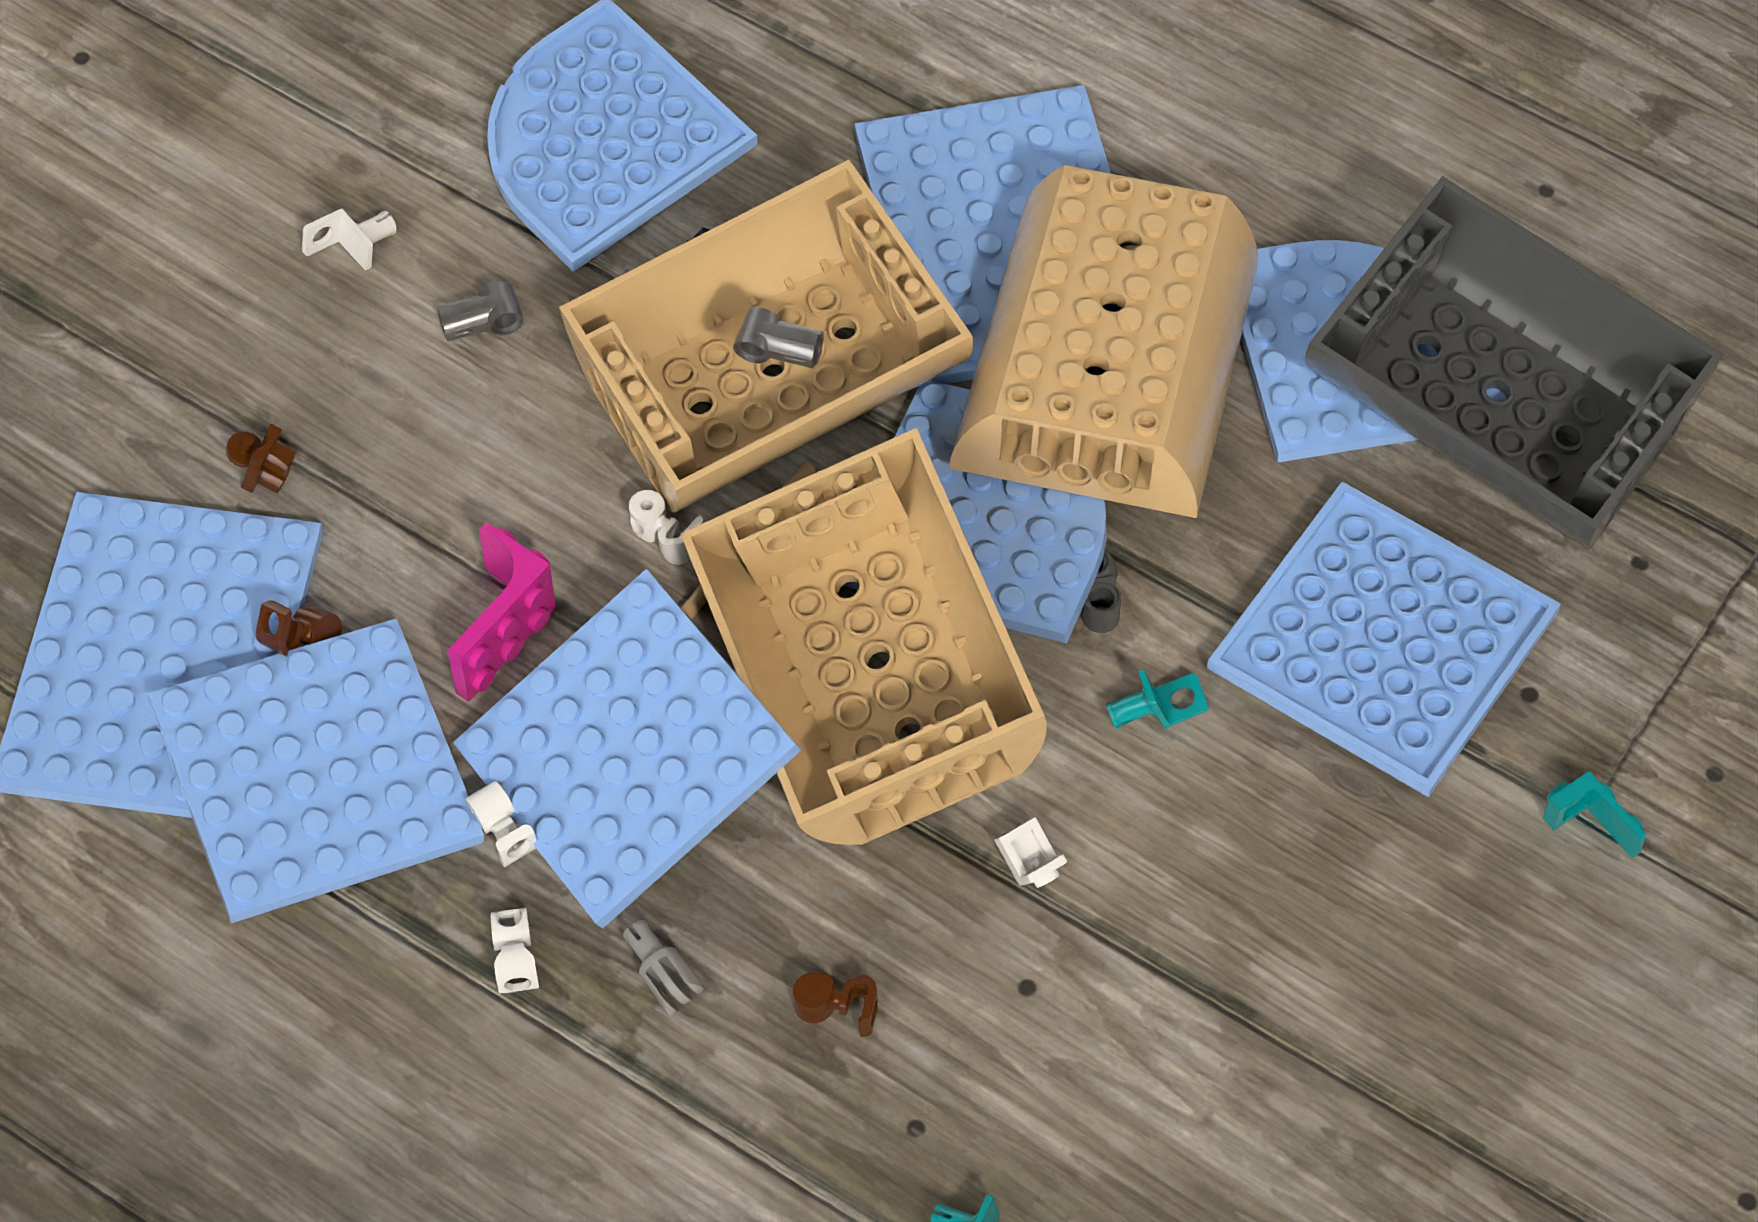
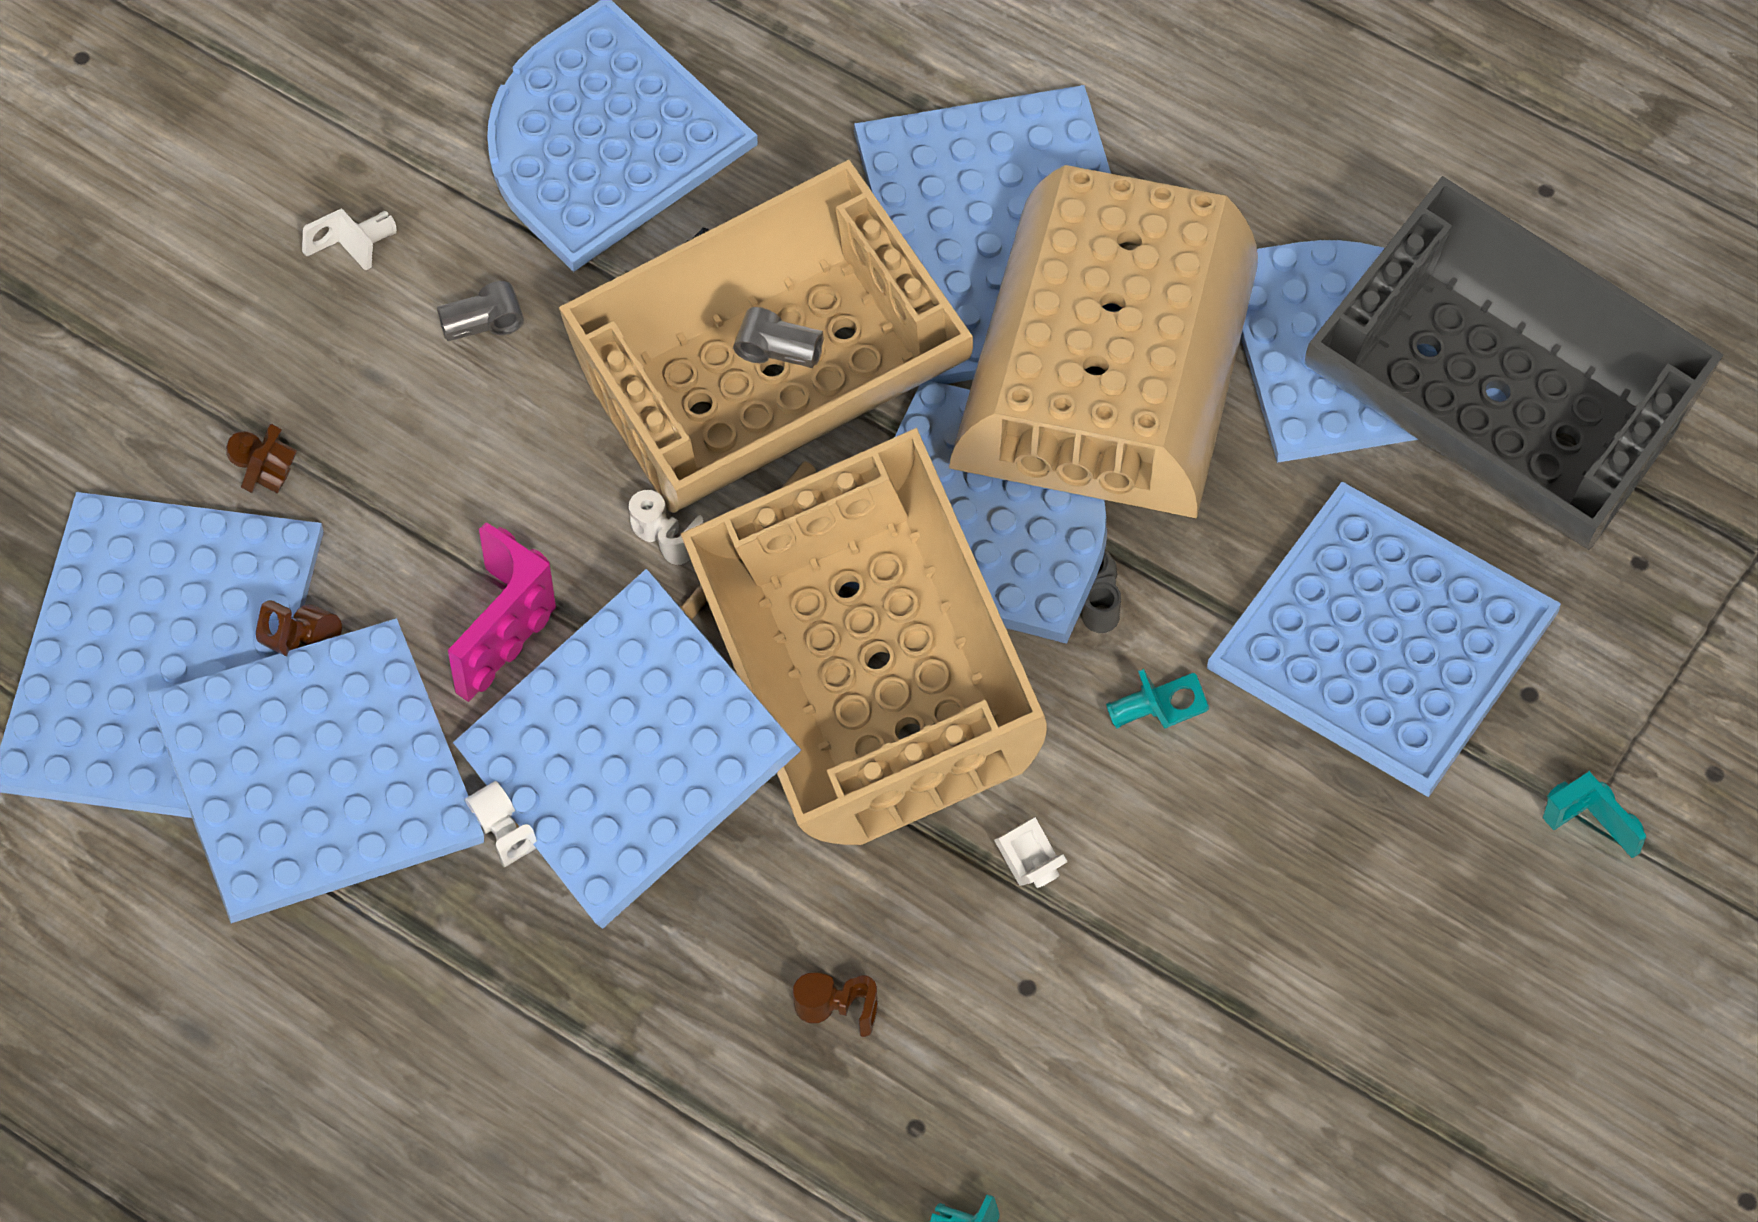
white leg [491,908,539,994] -> none
light grey arm [623,920,704,1016] -> none

